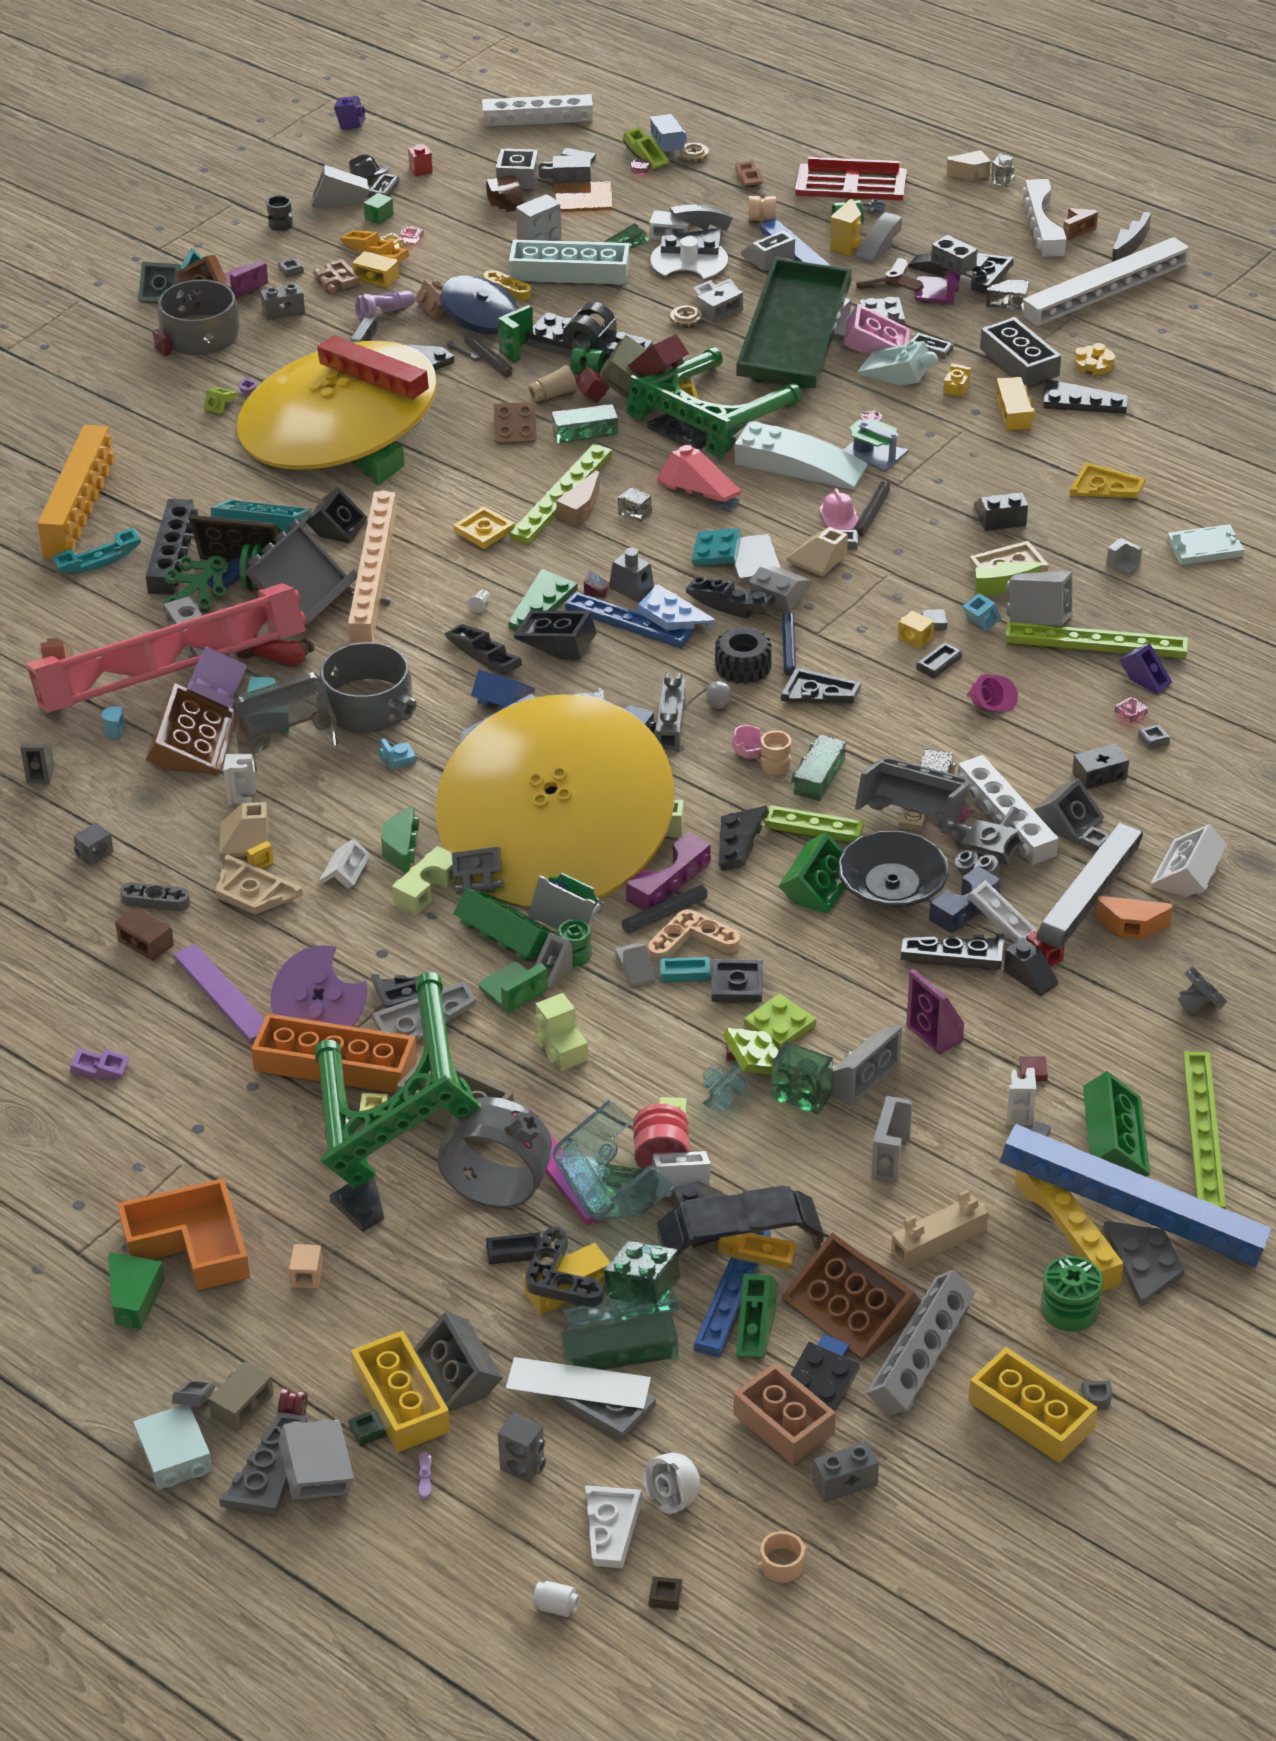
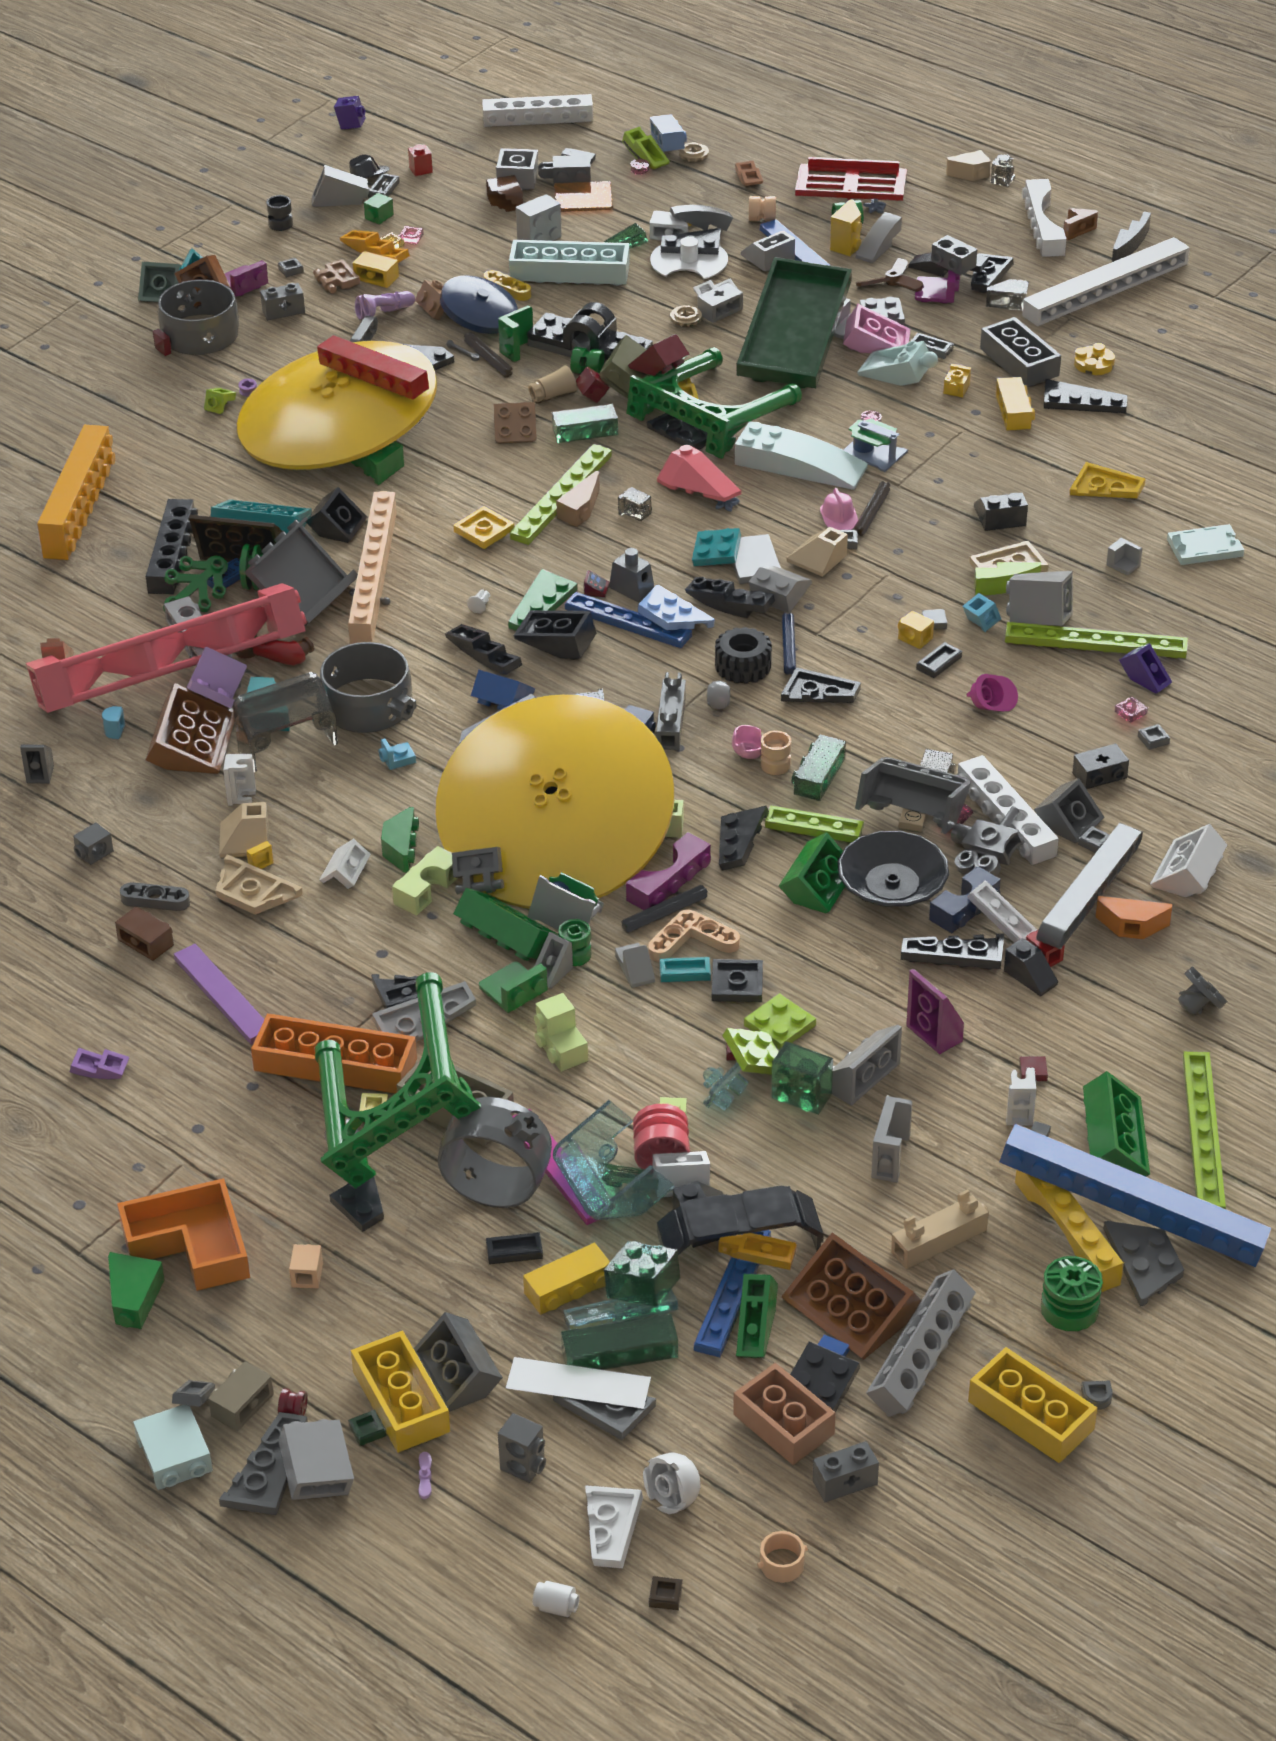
teal slope [52,527,141,573] -> none
medium lavender piece [270,945,367,1027] -> none
black beam [525,1227,604,1307] -> none

